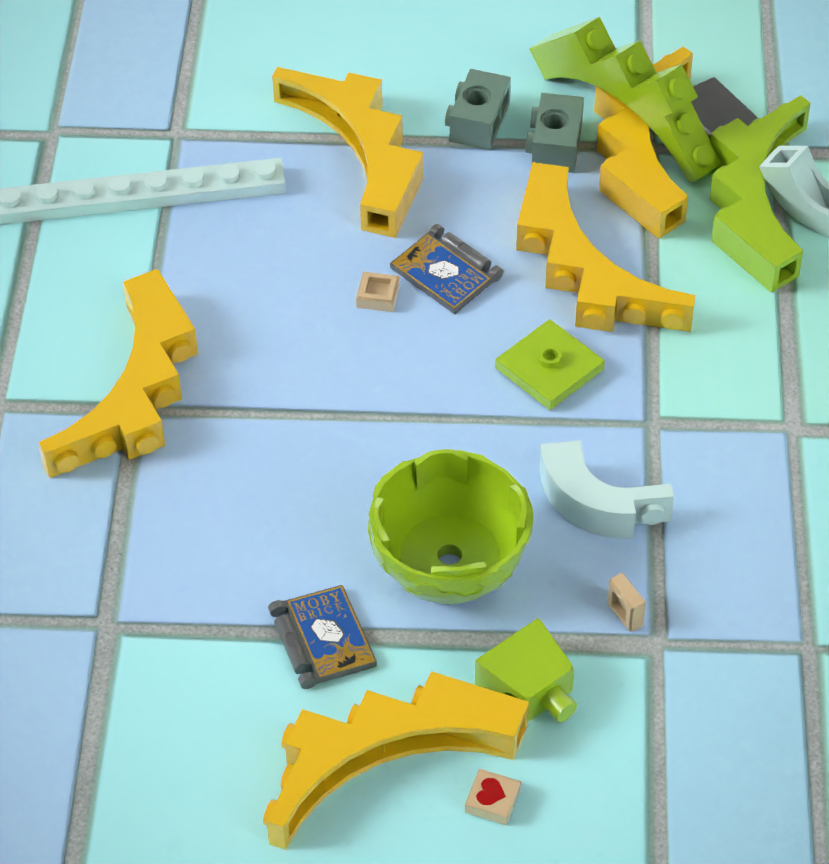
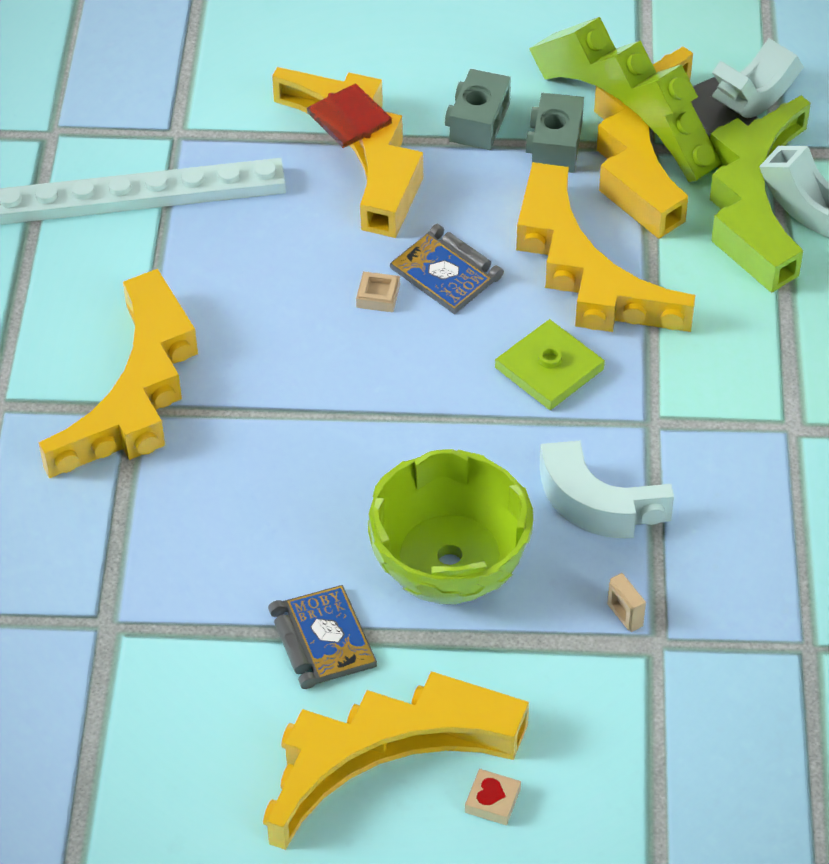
lime torso [475,618,577,722] -> none
none -> clear red piece [307,83,392,148]
none -> light aqua arch [712,38,804,118]

